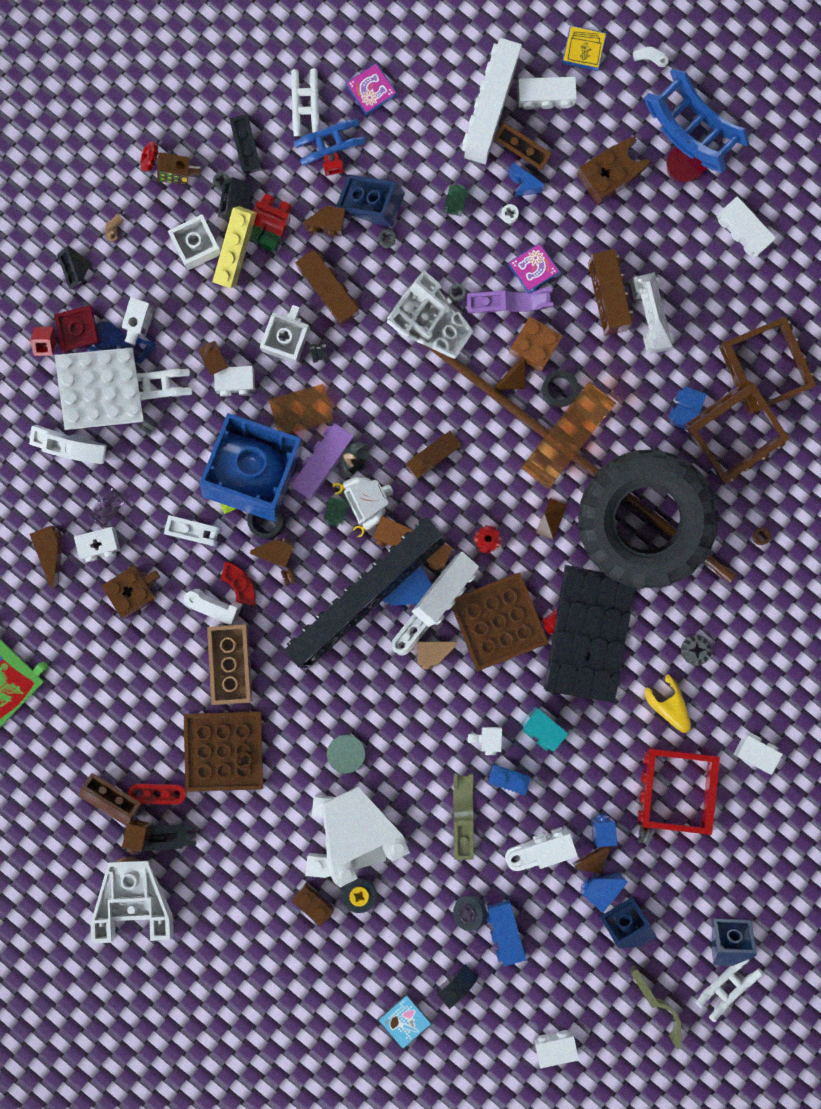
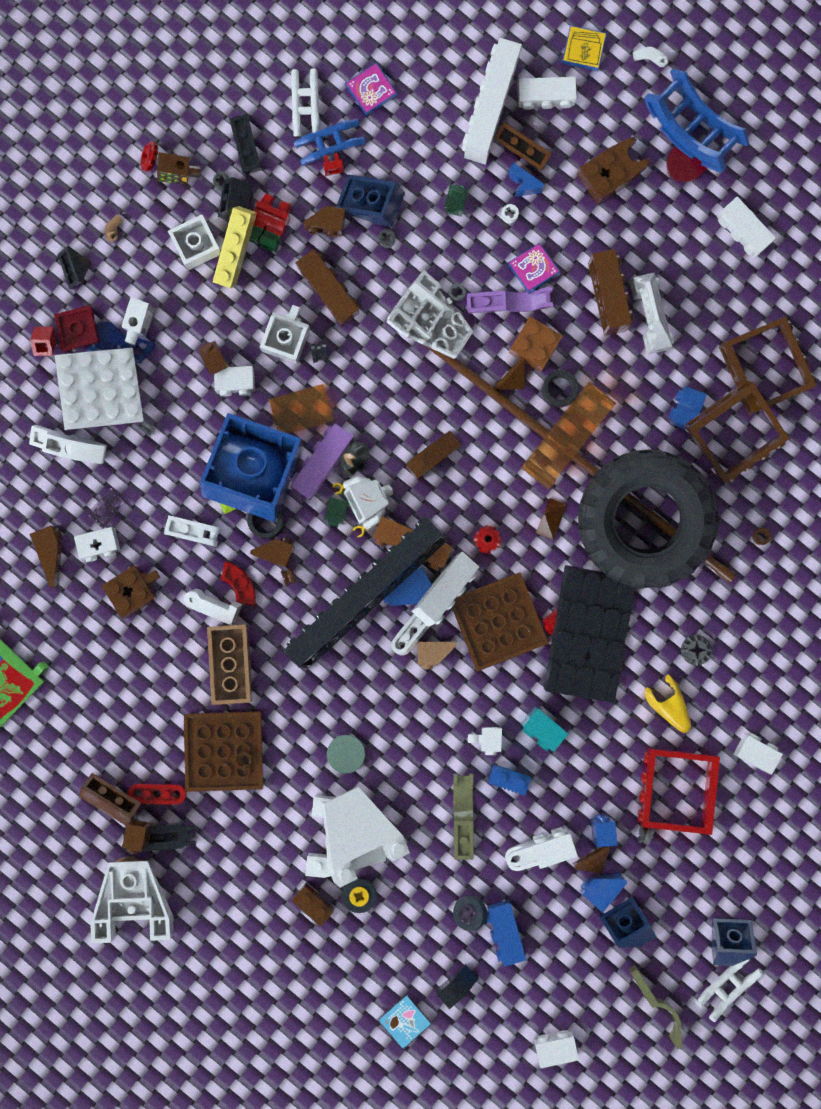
white piece [136,369,192,400] -> none

